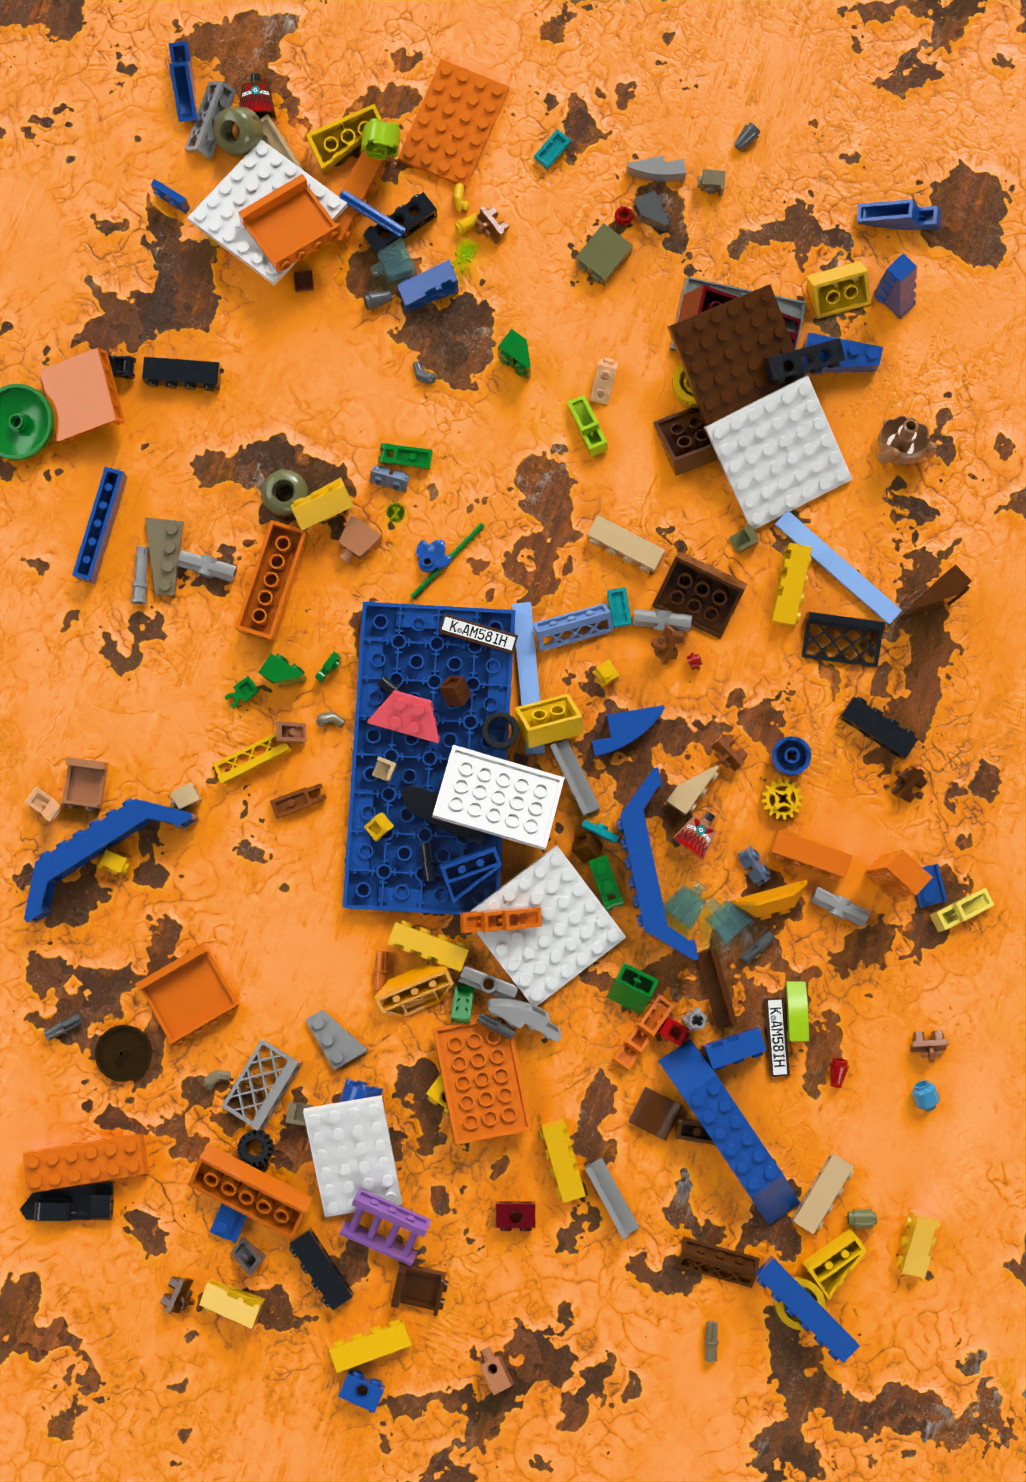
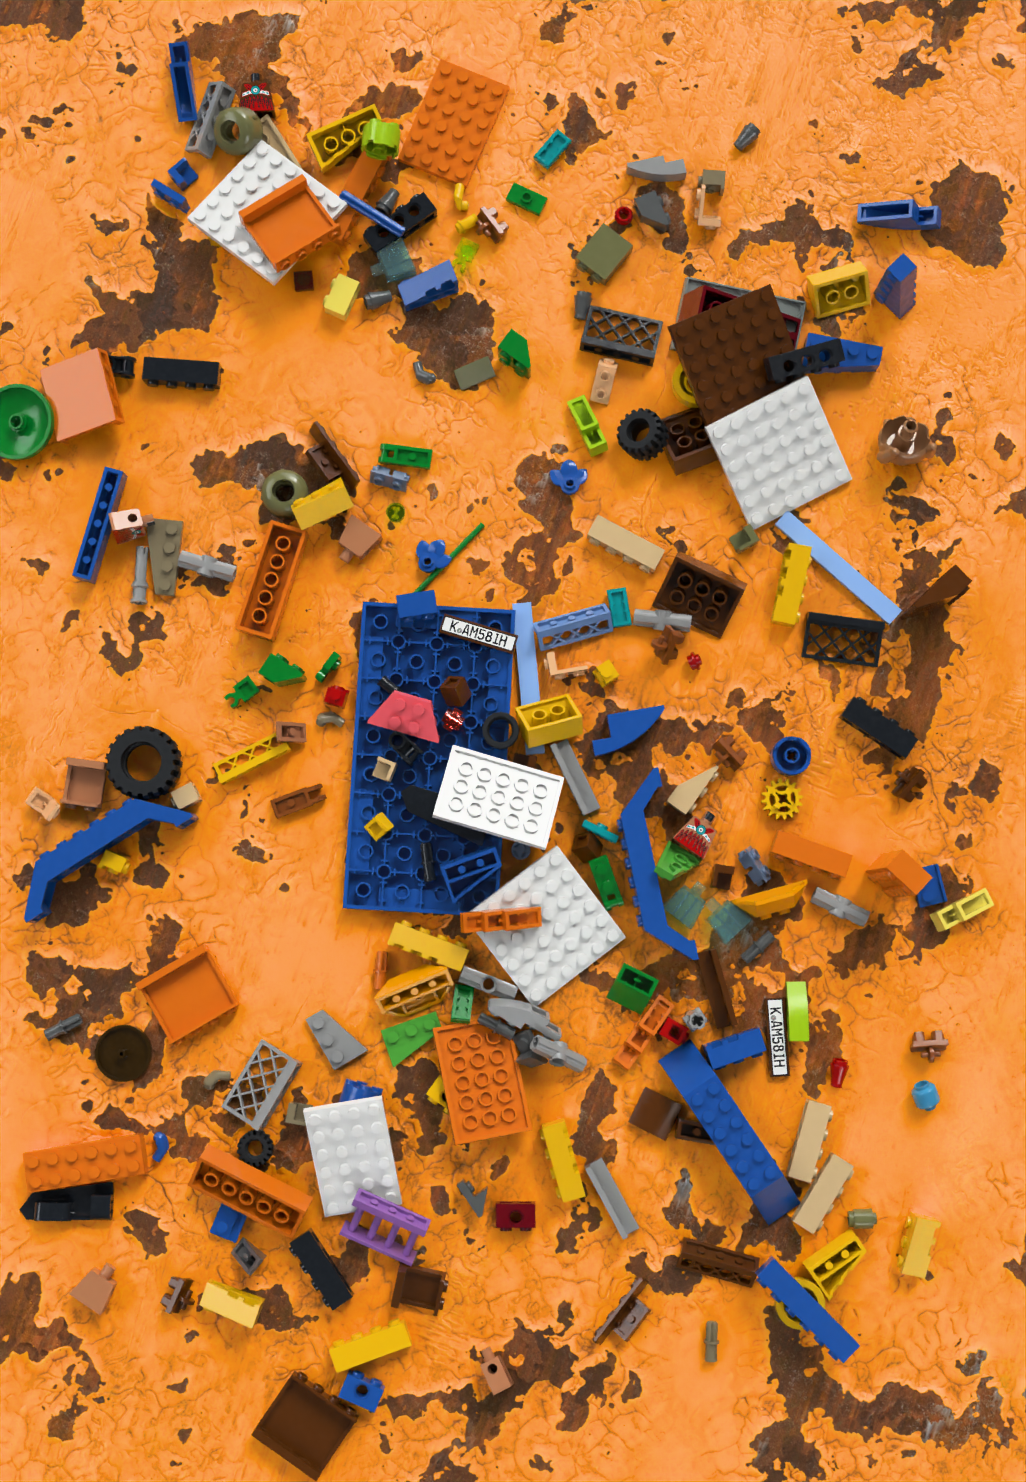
none -> nougat torso [69,1262,117,1315]
none -> black tyre [105,726,183,800]
none -> torso [108,508,155,545]
none -> blue arm [152,1132,169,1162]
none -> blue panel [167,157,199,191]
none -> reddish brown panel [251,1370,359,1481]
none -> reddish brown bracket [305,421,360,490]
none -> light yellow brick [322,273,361,321]
none -> red brick [324,685,350,709]
none -> dark grey cone [375,188,400,216]
none -> bright green wing [381,1011,441,1067]
none -> black piece [388,732,424,767]
none -> blue brick [396,590,438,623]
none -> clear red gear [441,708,465,732]
none -> olive slope [454,356,496,391]
none -> dark grey slope [457,1178,488,1218]
none -> green plate [506,182,548,216]
none -> sand blue wheel [511,842,530,860]
none -> dark grey slope [512,1029,548,1068]
none -> light grey piece [530,1035,587,1073]
none -> light nougat bracket [543,652,588,680]
none -> blue plate [550,459,588,495]
none -> dark grey cone [574,291,593,320]
none -> black fence [580,305,663,367]
none -> reddish brown bracket [593,1277,651,1345]
none -> black tyre [616,408,669,461]
none -> bright green wing [653,841,702,881]
none -> light nougat bracket [694,184,721,230]
none -> reddish brown panel [710,864,735,890]
none -> tan brick [786,1098,833,1183]

